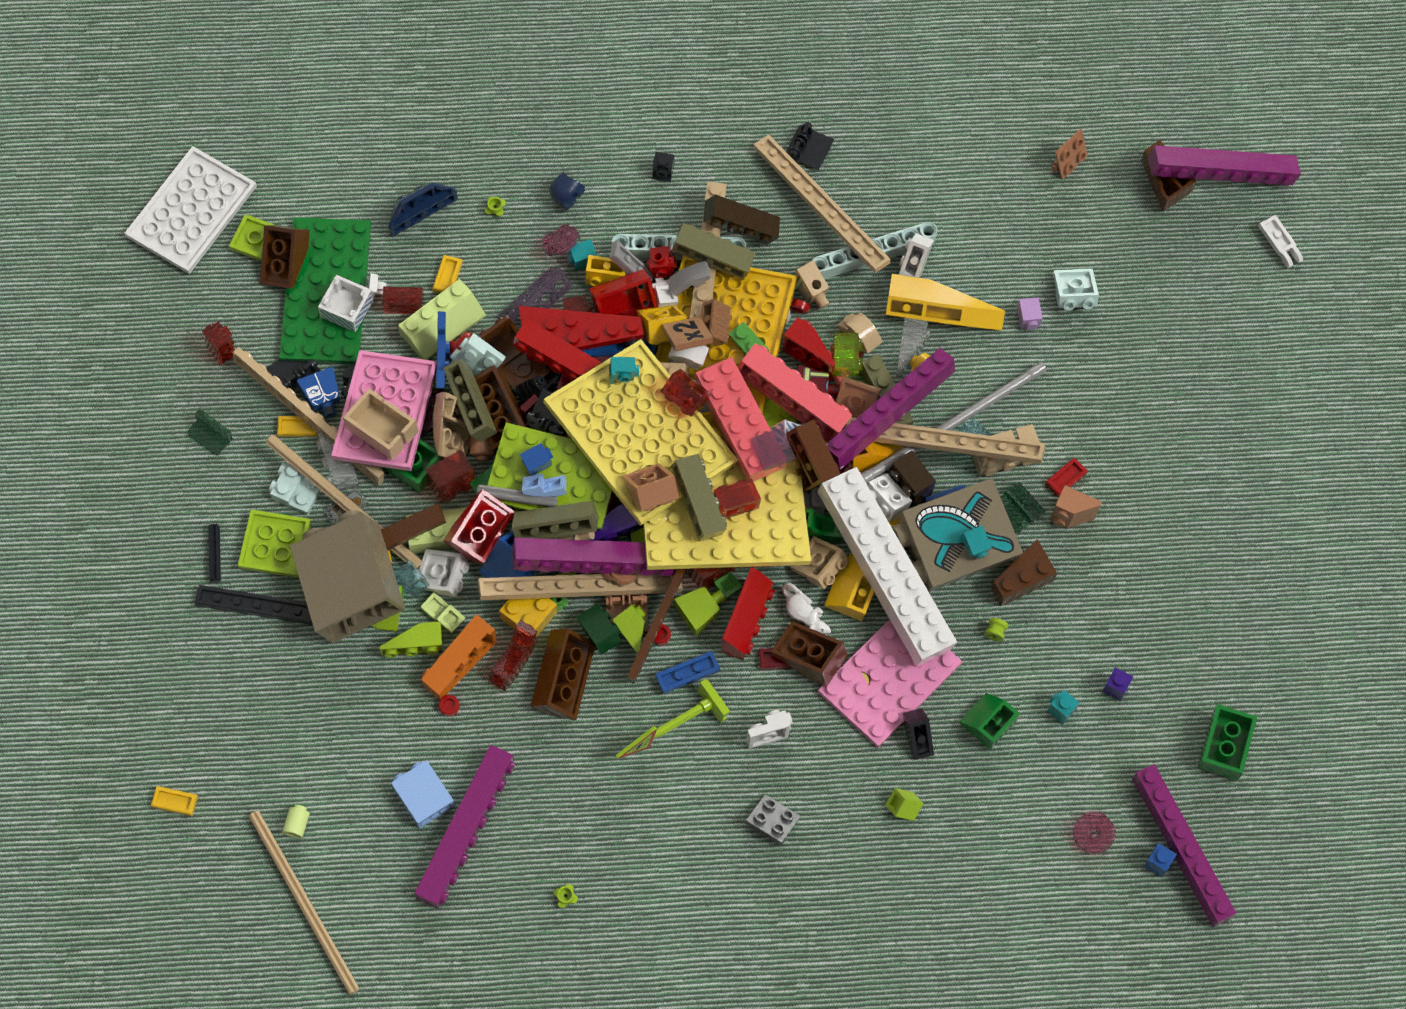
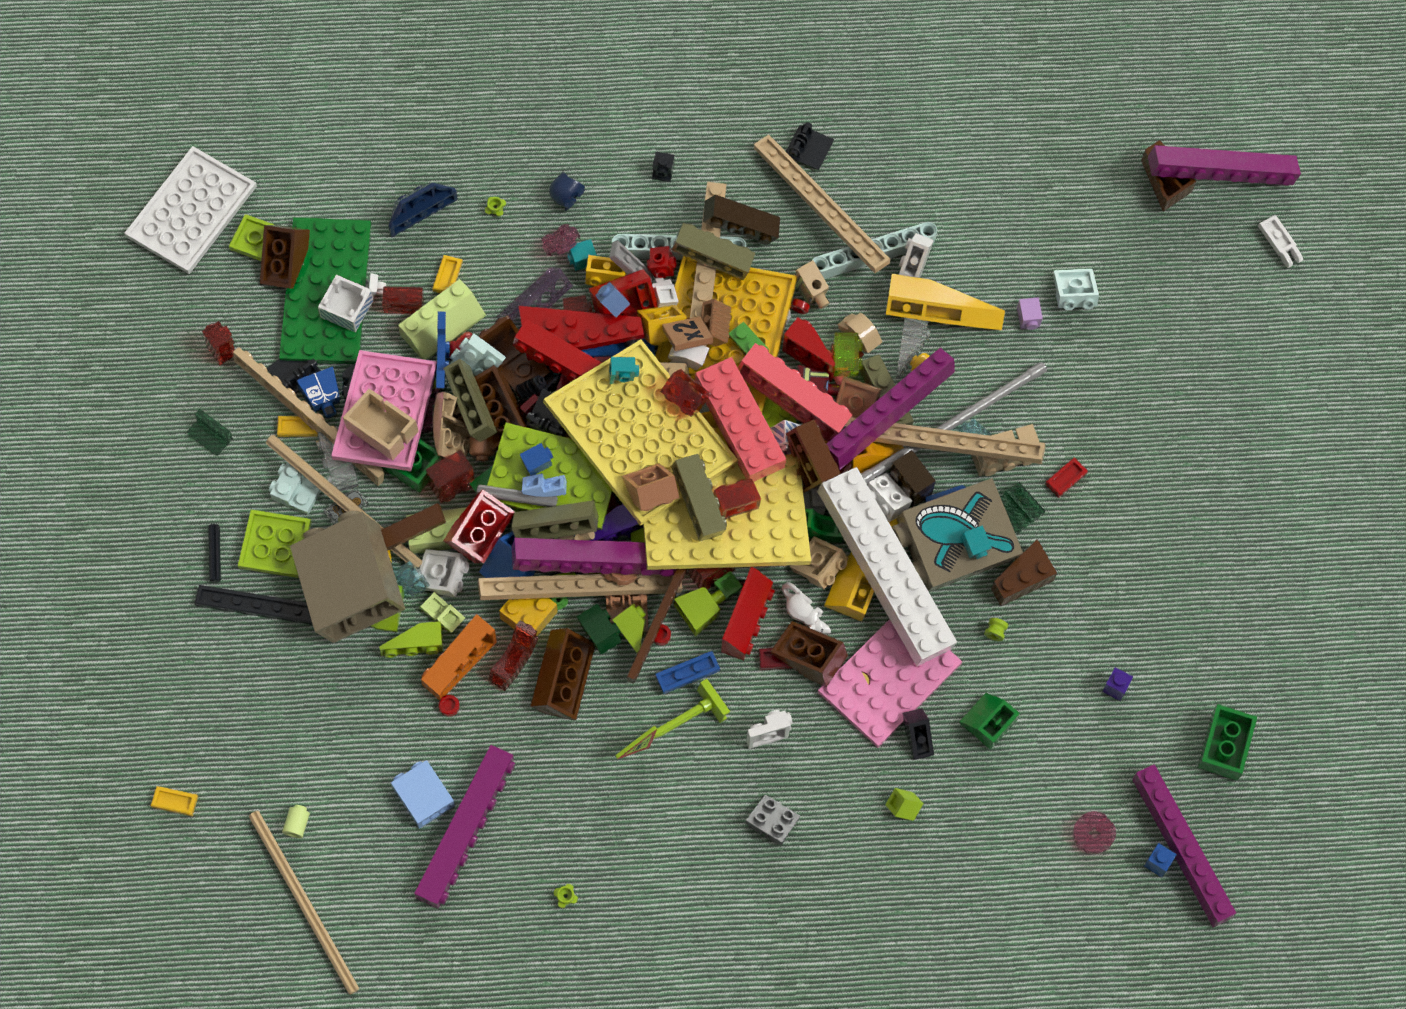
light grey slope [669,261,711,296] -> none
piece [751,428,795,471] -> none
teal brick [1048,690,1080,724] -> none
nougat slope [1050,485,1102,528] -> none
nougat hinge [1051,128,1088,180] -> none
none -> medium blue brick [595,282,630,317]

